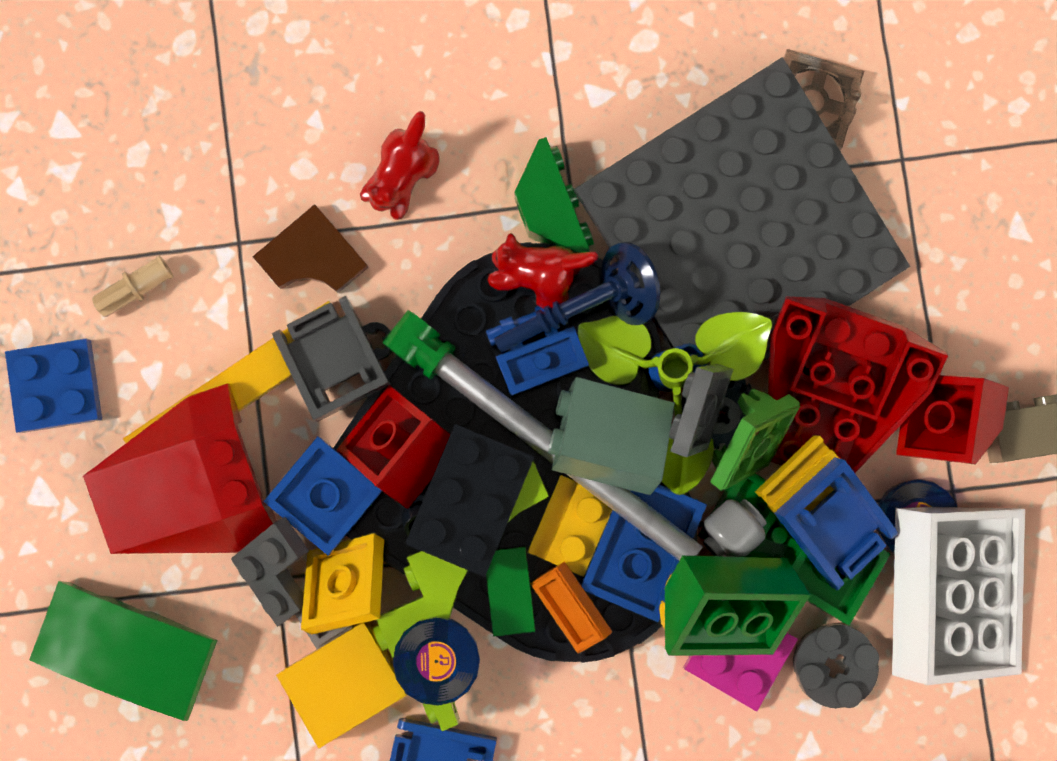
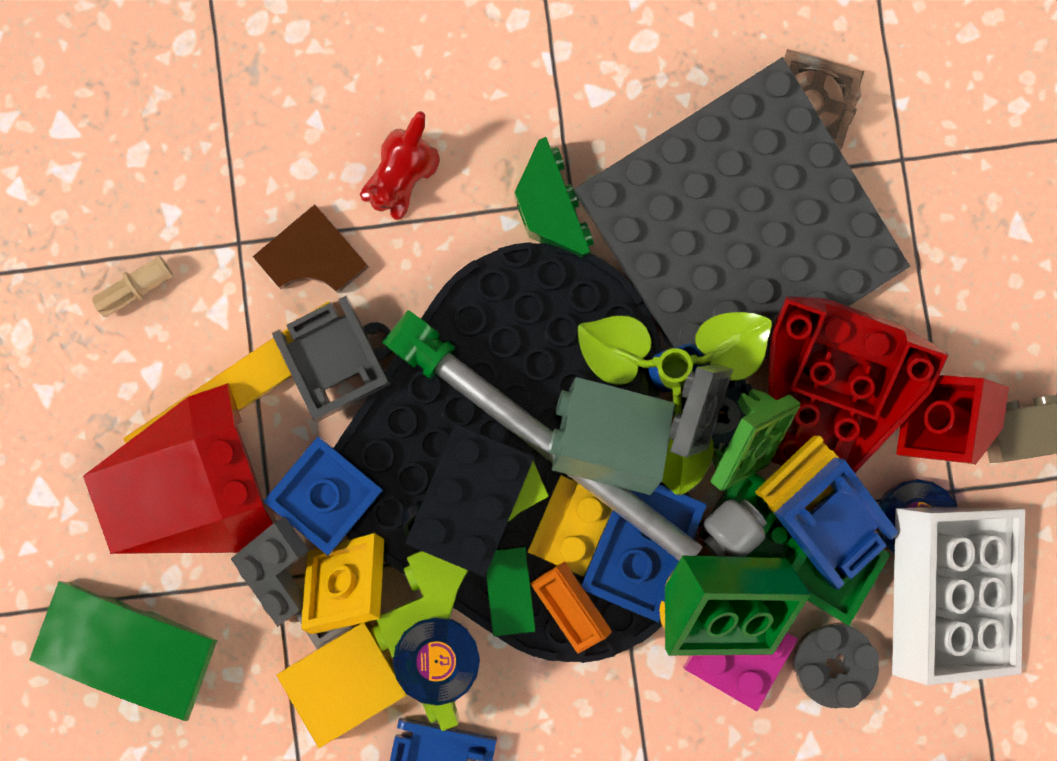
blue plate [5,338,102,433] -> none
red slope [336,385,450,509] -> none
blue plate [486,306,589,396] -> none
red animal [488,233,598,309] -> none
dark blue dish [494,242,660,352] -> none

